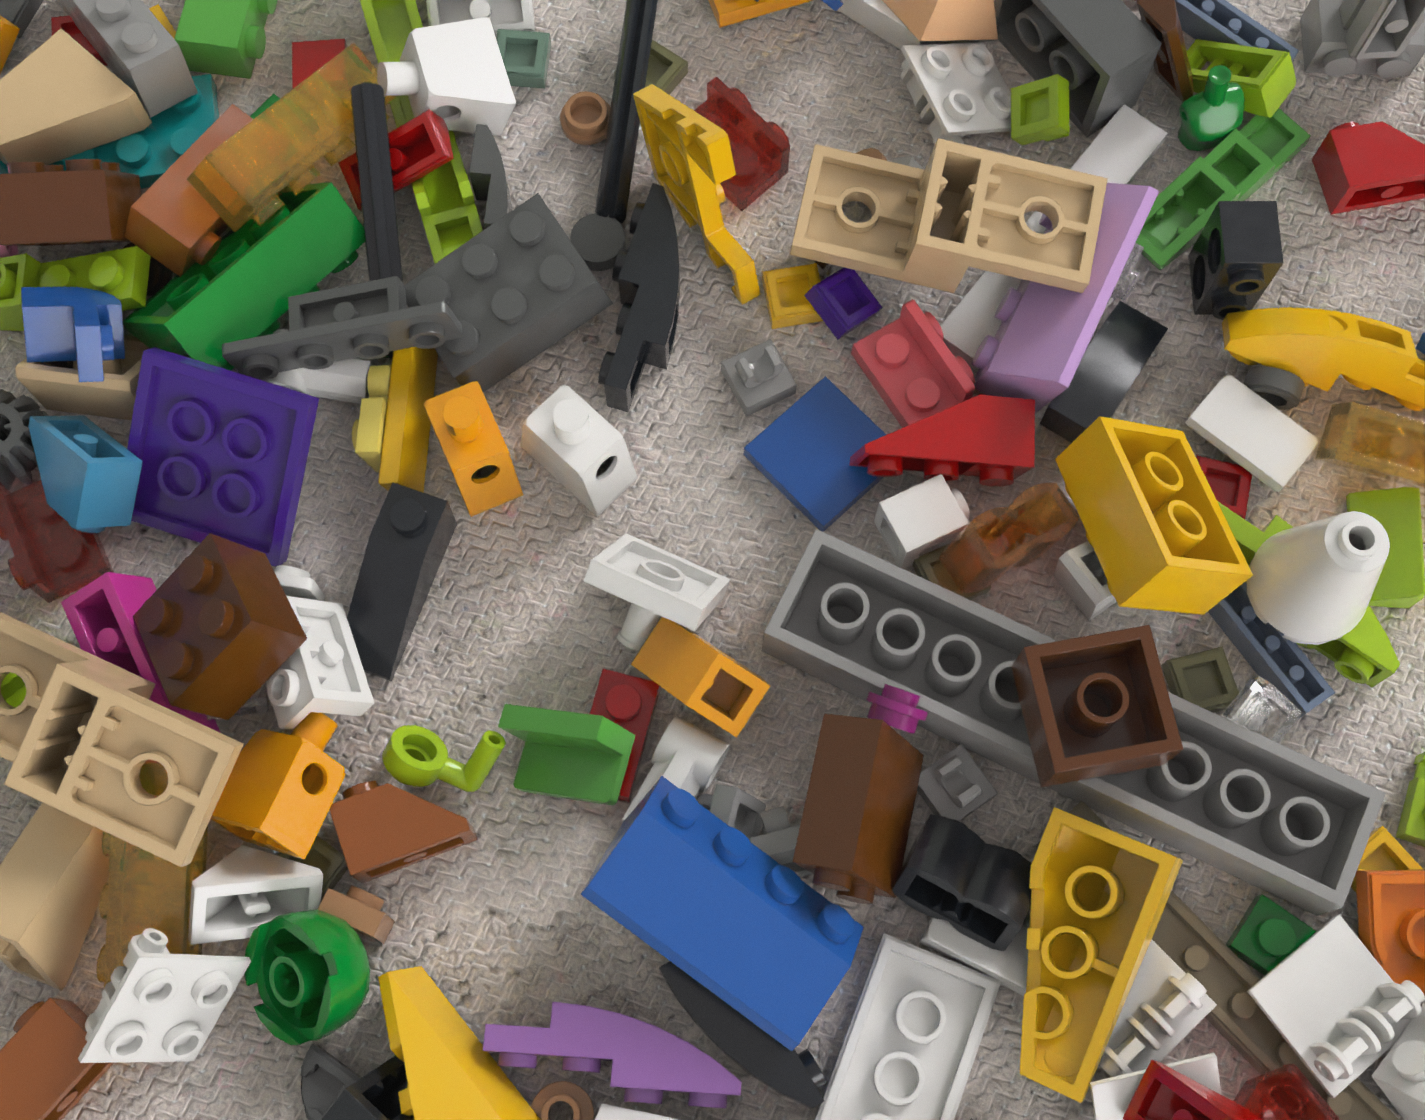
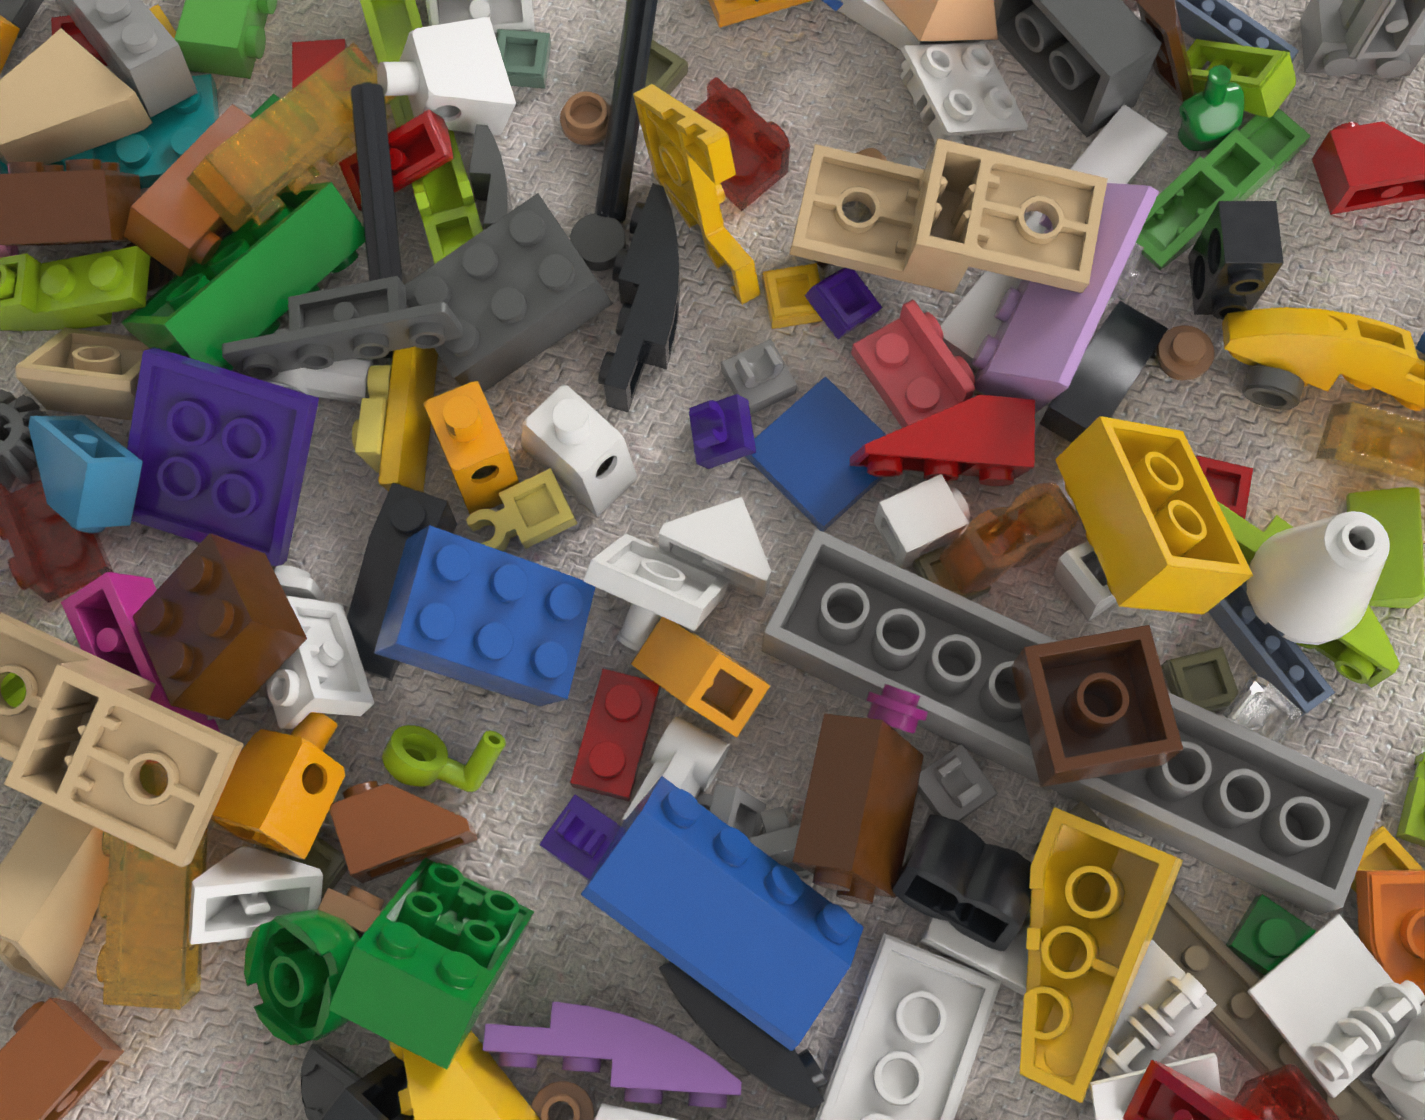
blue brick [21,287,125,382] -> none
white hinge [78,928,251,1063] -> none
bright green panel [498,704,635,806] -> none
lime tile [1011,74,1070,146] -> none
white slope [1185,374,1318,493] -> none
none -> green slope [328,857,534,1070]
none -> blue brick [374,525,595,707]
none -> light yellow plate [466,468,578,551]
none -> dark purple tile [539,795,620,881]
none -> white slope [659,497,771,599]
none -> dark purple tile [689,394,756,469]
none -> medium nougat plate [1157,325,1215,380]

